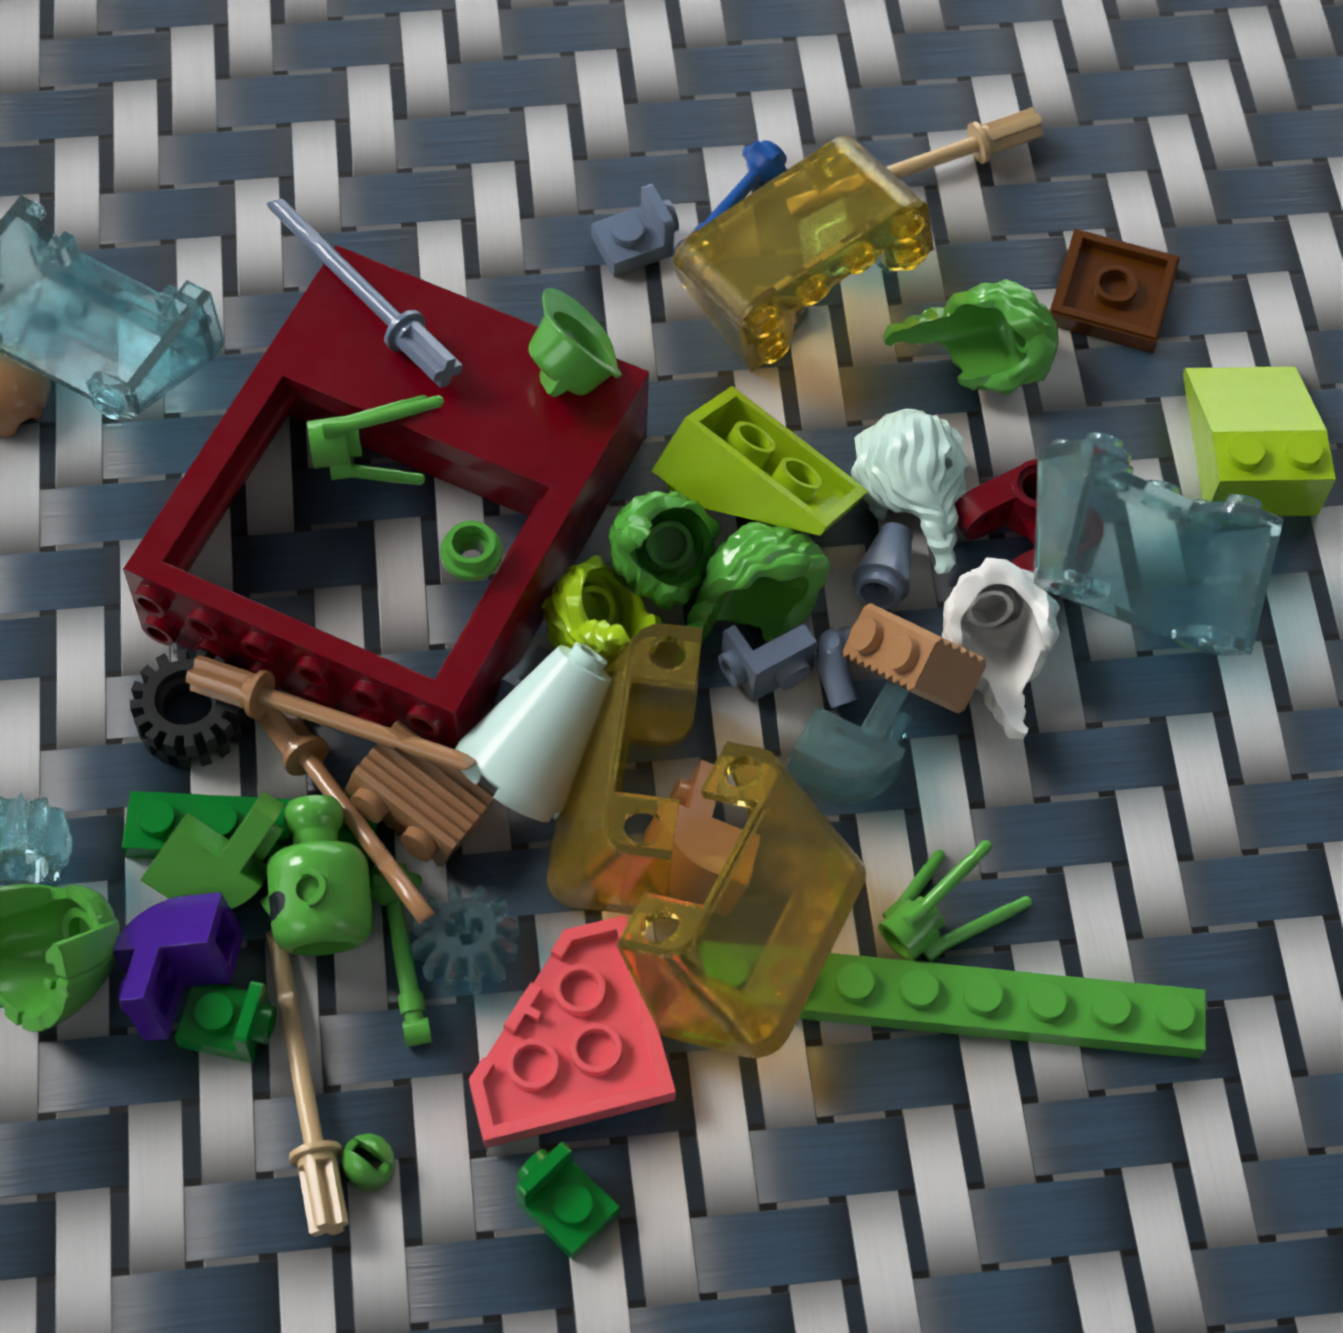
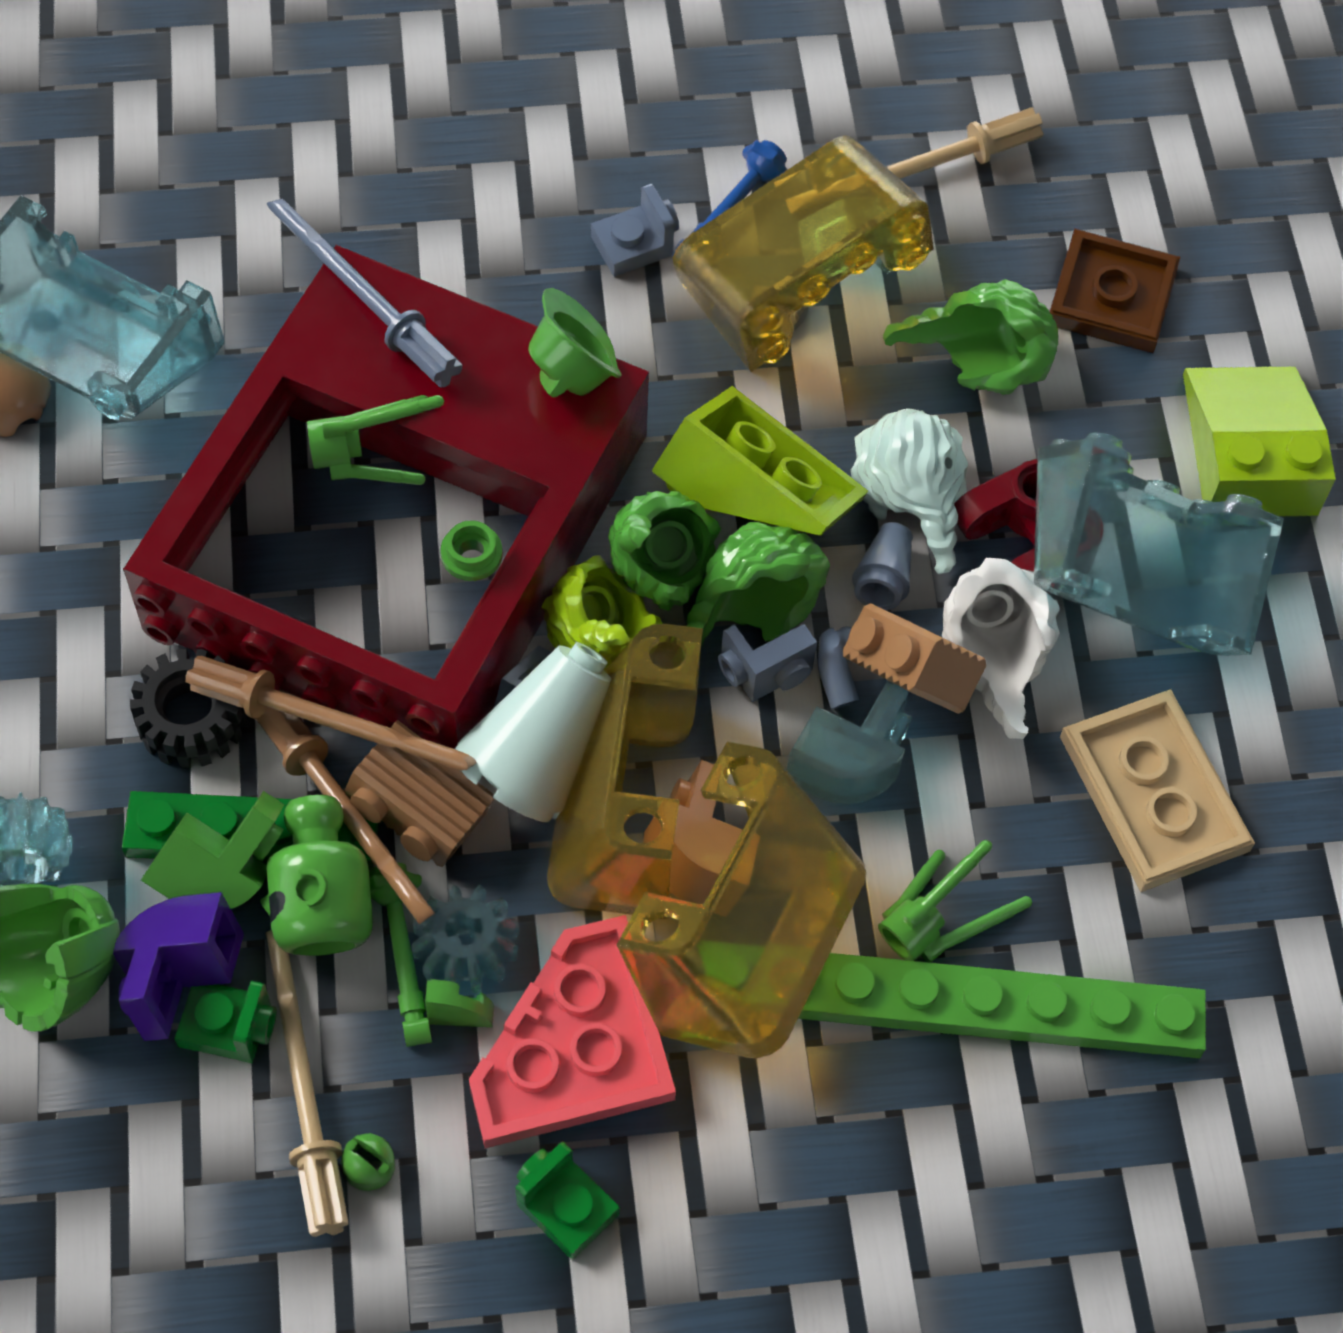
none -> bright green tile [425,979,494,1028]
none -> tan tile [1060,689,1255,892]

